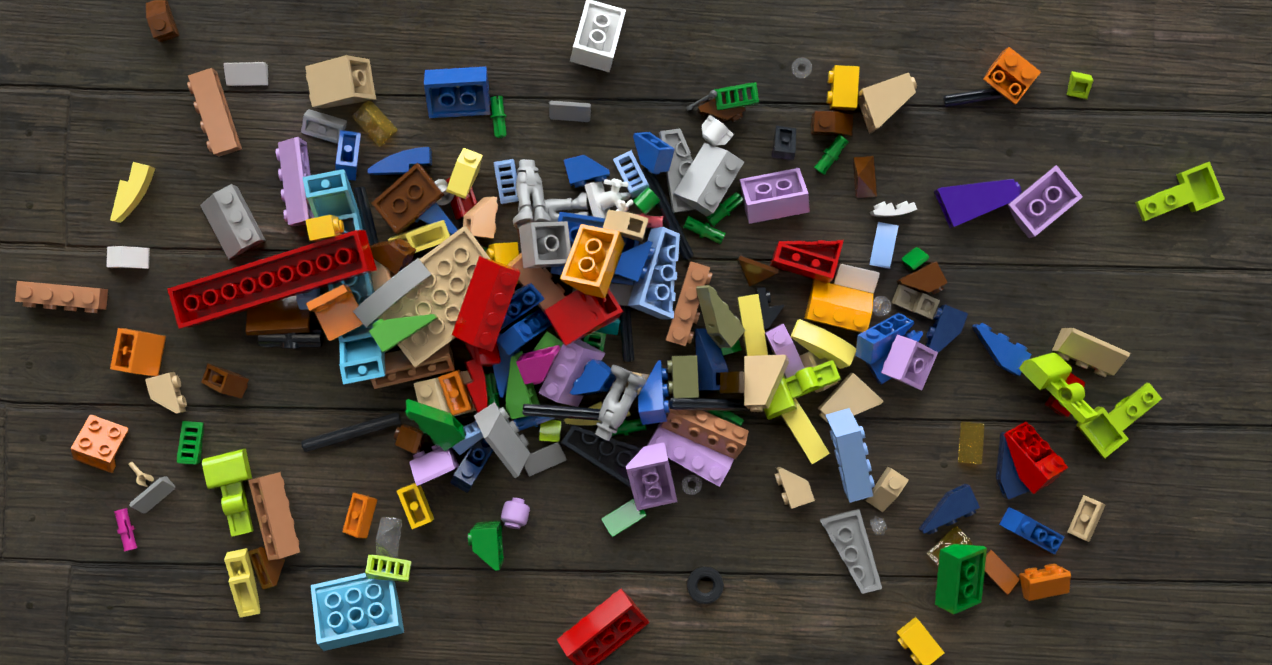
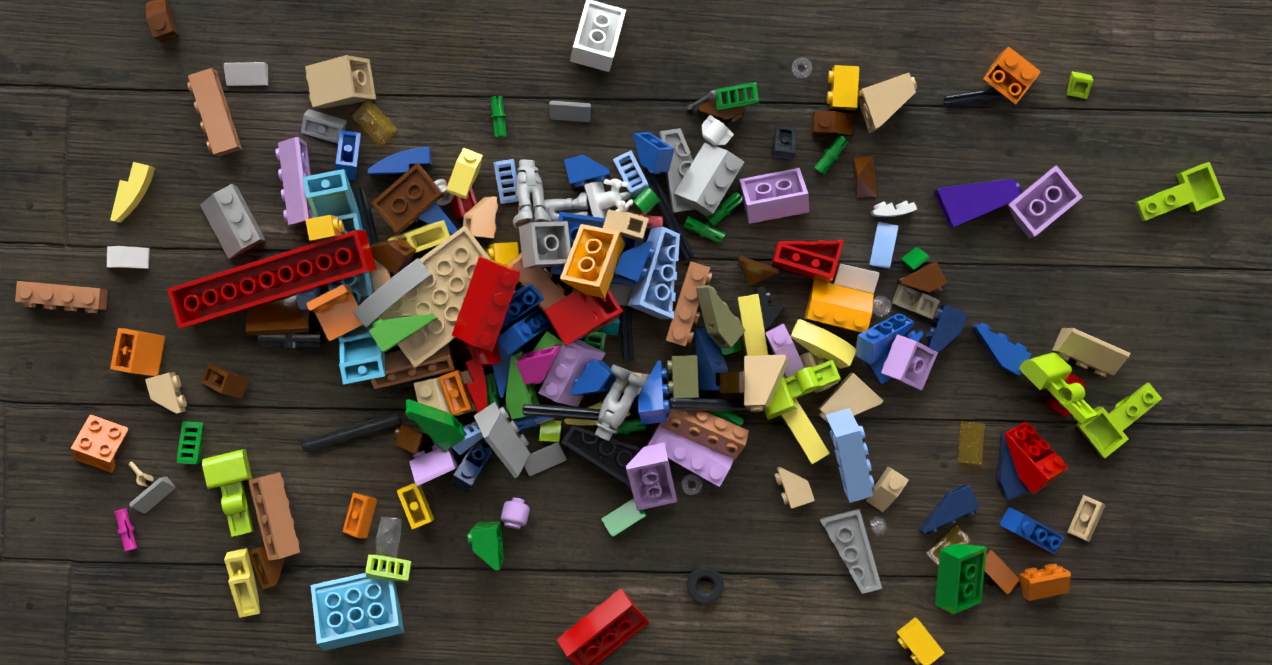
blue slope [424,67,490,118] -> none

